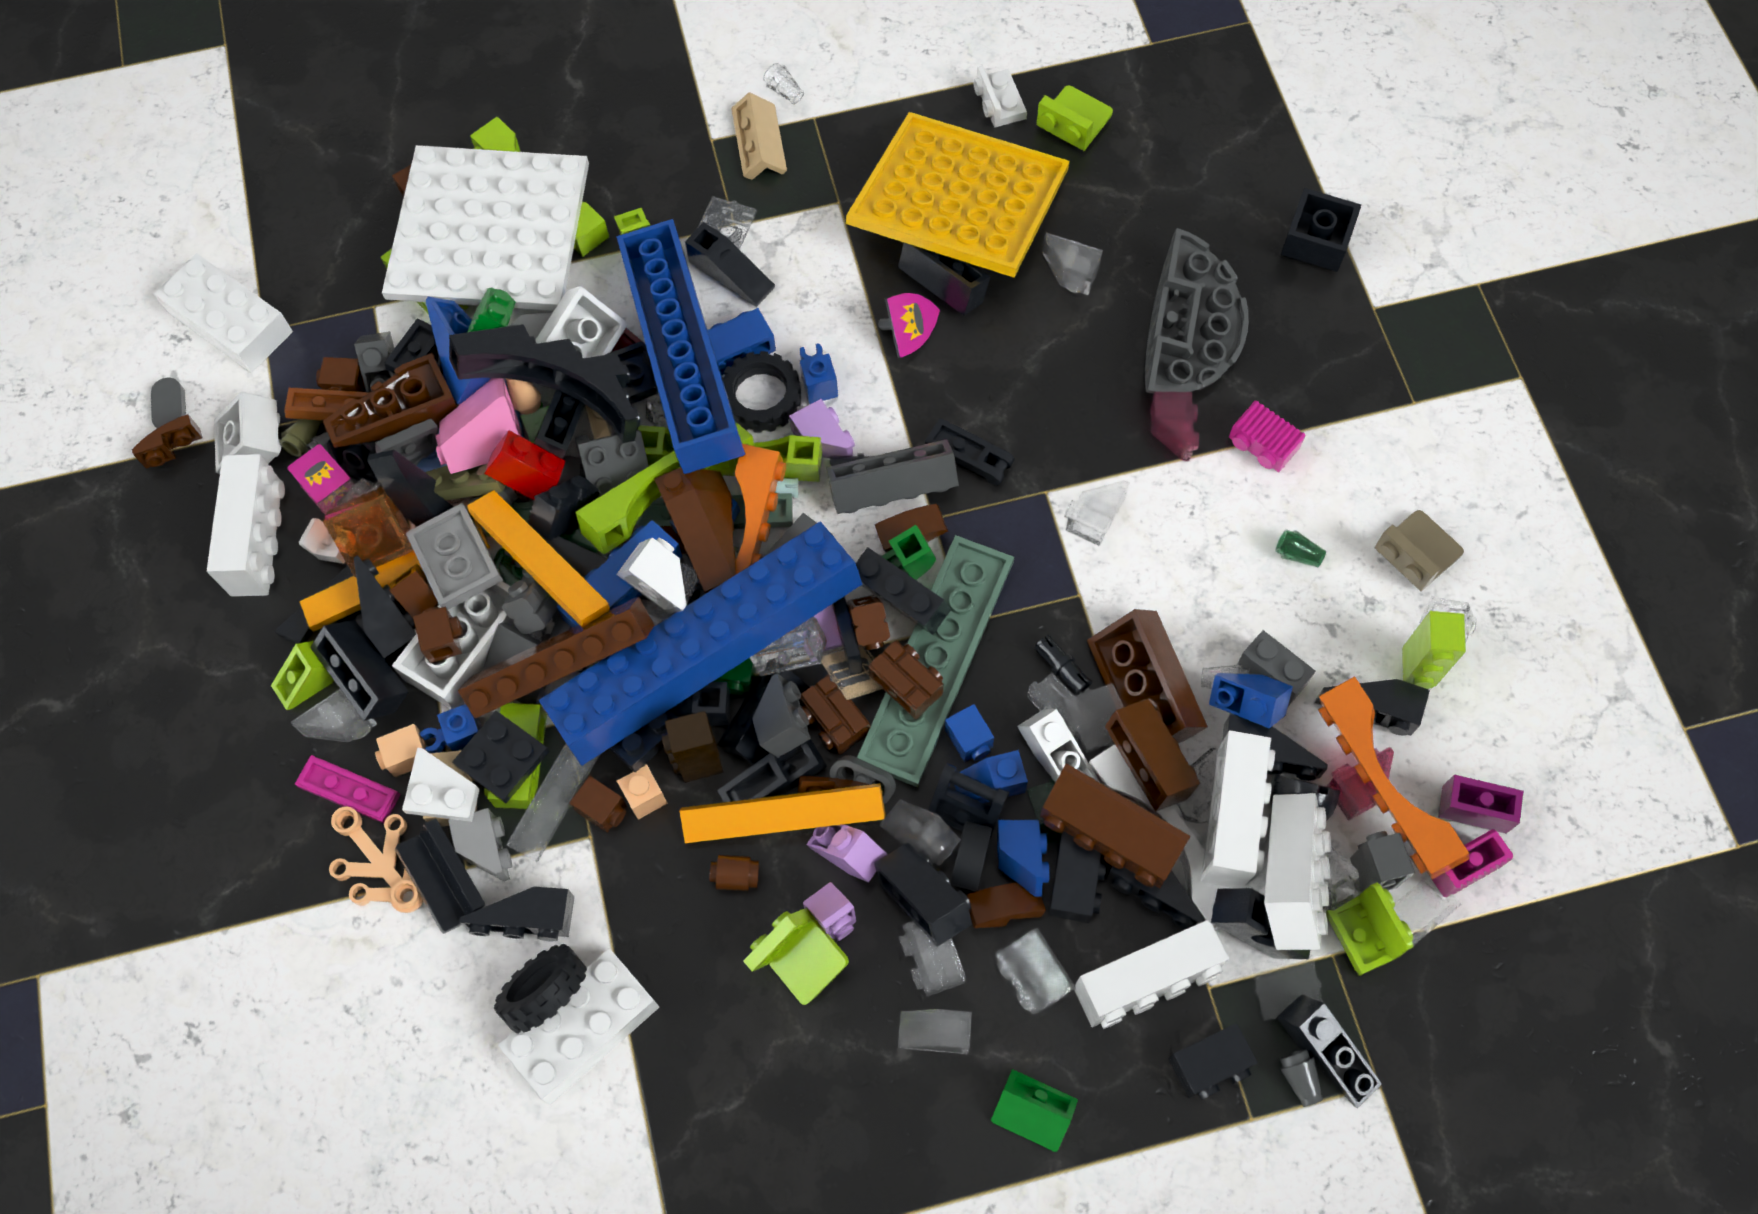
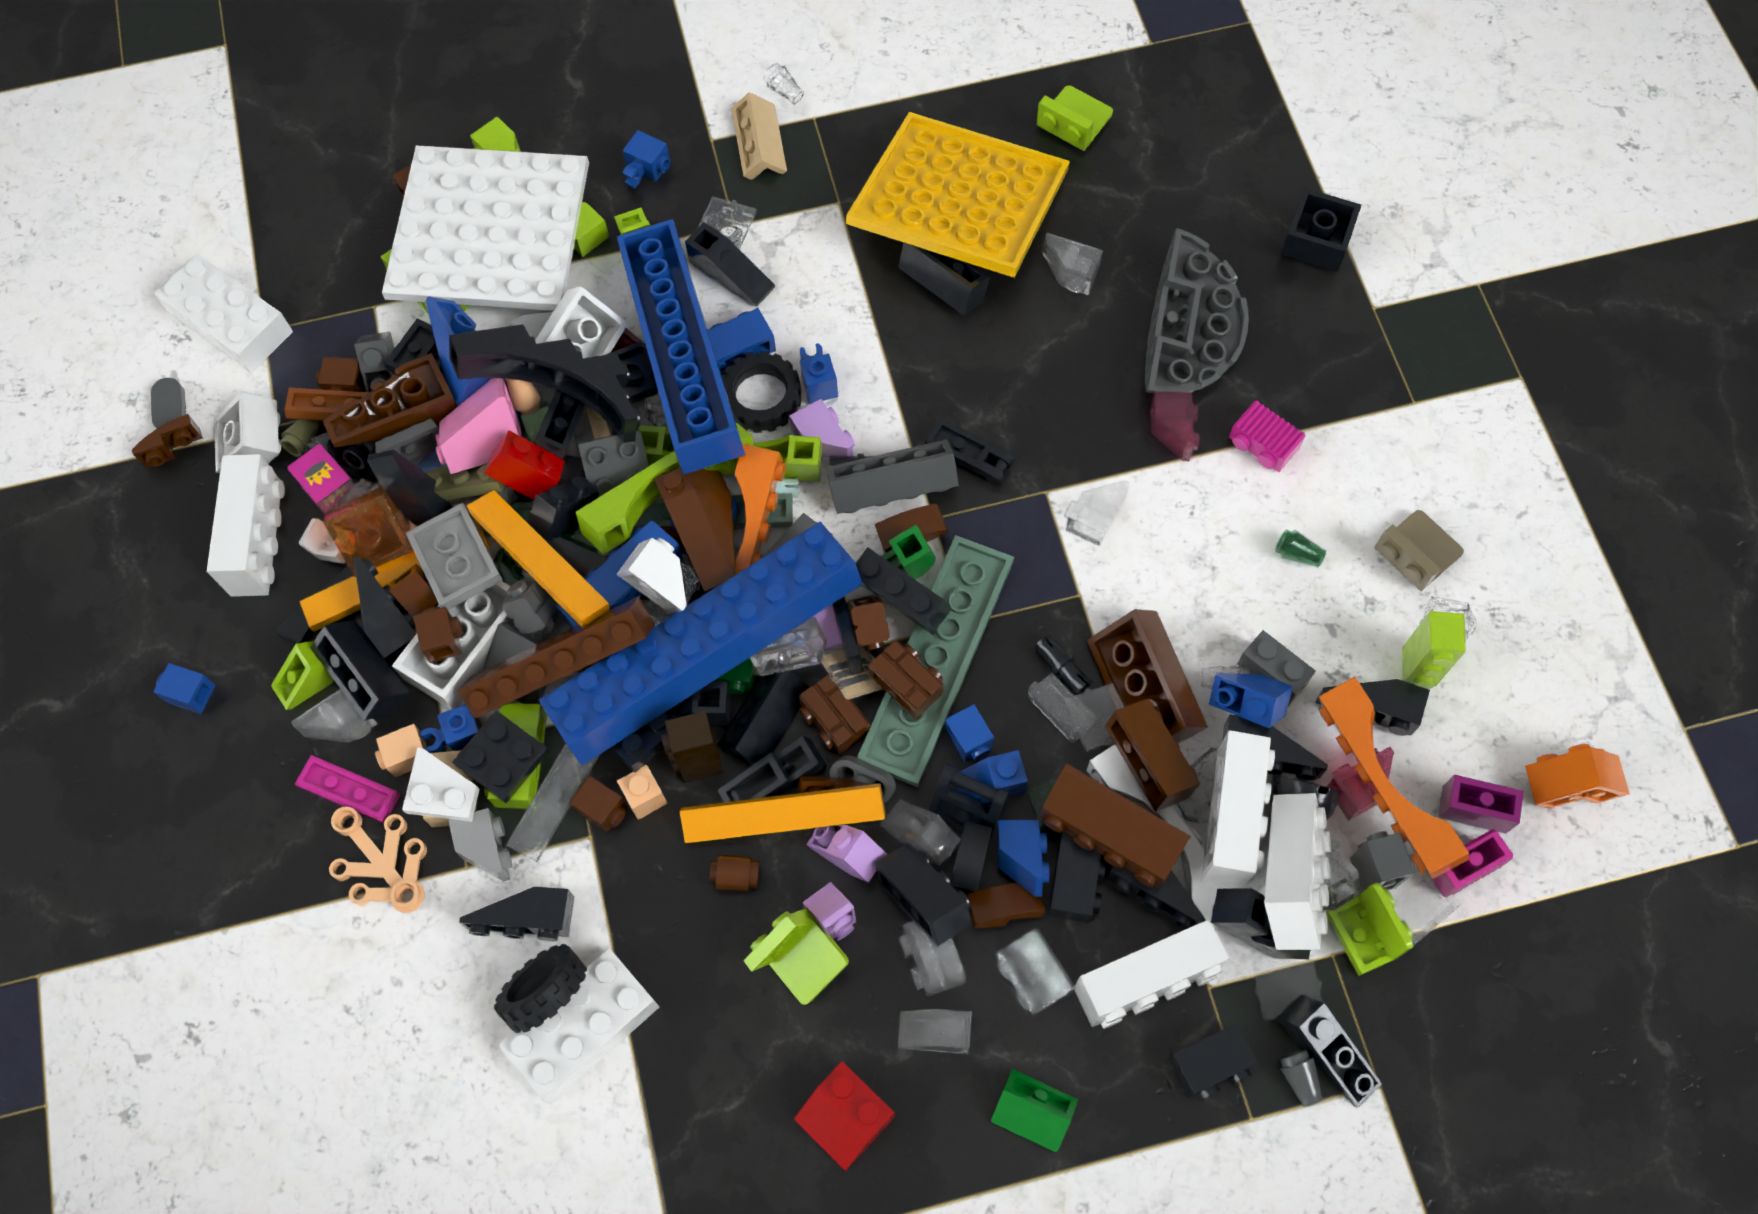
black panel [395,818,486,934] -> none
green brick [467,287,516,332] -> none
dark grey slope [752,673,811,758] -> none
dark pink shield [878,293,940,358] -> none
white bracket [973,66,1027,128] -> none
white slope [1017,709,1100,783] -> none
none -> blue brick [154,663,216,714]
none -> blue brick [622,130,671,189]
none -> red slope [794,1061,895,1172]
none -> orange brick [1525,744,1630,809]

